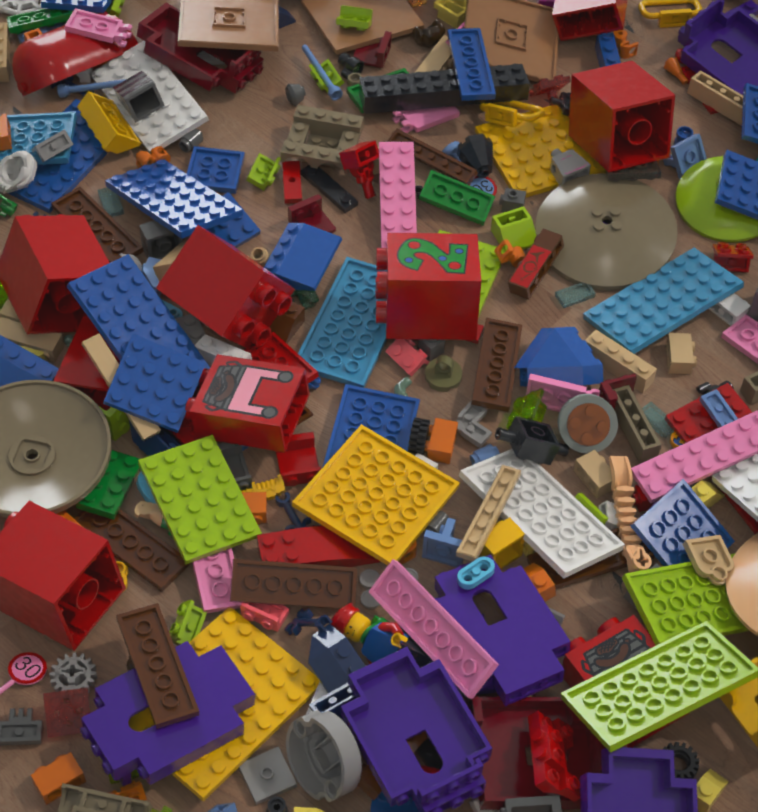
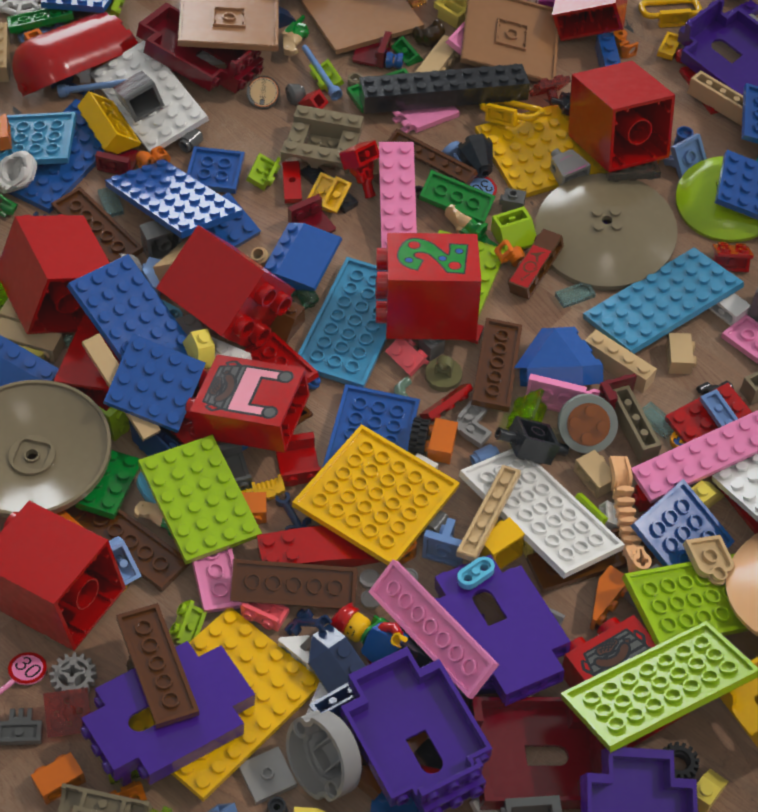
light grey panel [31,129,74,162] -> none
bright pink tile [65,8,133,47] -> none
lime bracket [336,5,373,31] -> none
black piece [338,52,364,80] -> none
blue plate [447,28,496,101] -> none
orange slope [523,563,556,602] -> none
red bracket [528,710,581,802] -> none
orange cone [664,57,688,85] -> none
none -> dark red bracket [95,149,139,175]
none -> light blue slope [109,536,142,585]
none -> light yellow slope [182,328,215,369]
none -> piece [247,76,280,109]
none -> white slope [278,635,313,672]
none -> animal [282,15,309,56]
none -> red brick [298,89,329,109]
none -> yellow slope [307,172,352,214]
none -> blue wheel [385,52,403,69]
none -> green slope [391,35,423,67]
none -> red tile [419,383,473,422]
none -> animal [444,204,498,246]
none -> orange slope [590,565,627,631]
none -> yellow plate [657,31,680,60]

